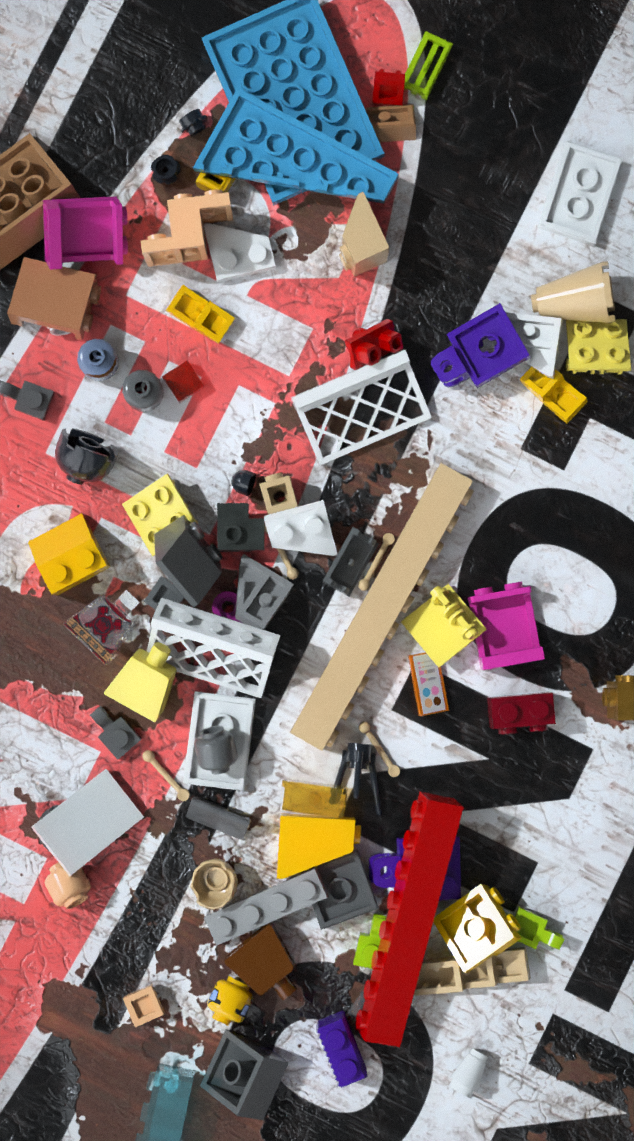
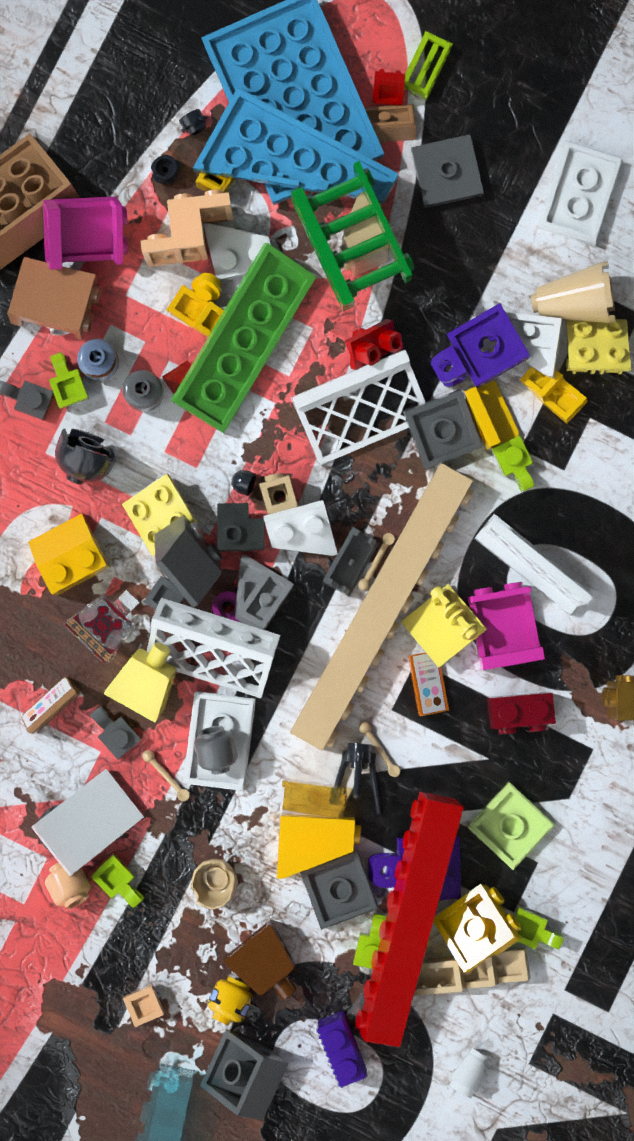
flat silver slope [186,796,251,839] -> none
light grey plate [204,867,329,946] -> none
tan hinge [264,523,299,580] -> none
none -> slope [21,677,81,734]
none -> lime plate [49,352,89,409]
none -> lime plate [90,854,145,908]
none -> bright green plate [171,243,316,433]
none -> yellow plate [191,273,221,301]
none -> green fence [290,161,415,312]
none -> dark grey plate [403,389,482,469]
none -> dark grey plate [411,134,484,208]
none -> yellow panel [463,381,519,451]
none -> yellowish green tile [467,782,555,870]
none -> white fence [474,514,593,615]
none -> lime plate [491,436,535,492]

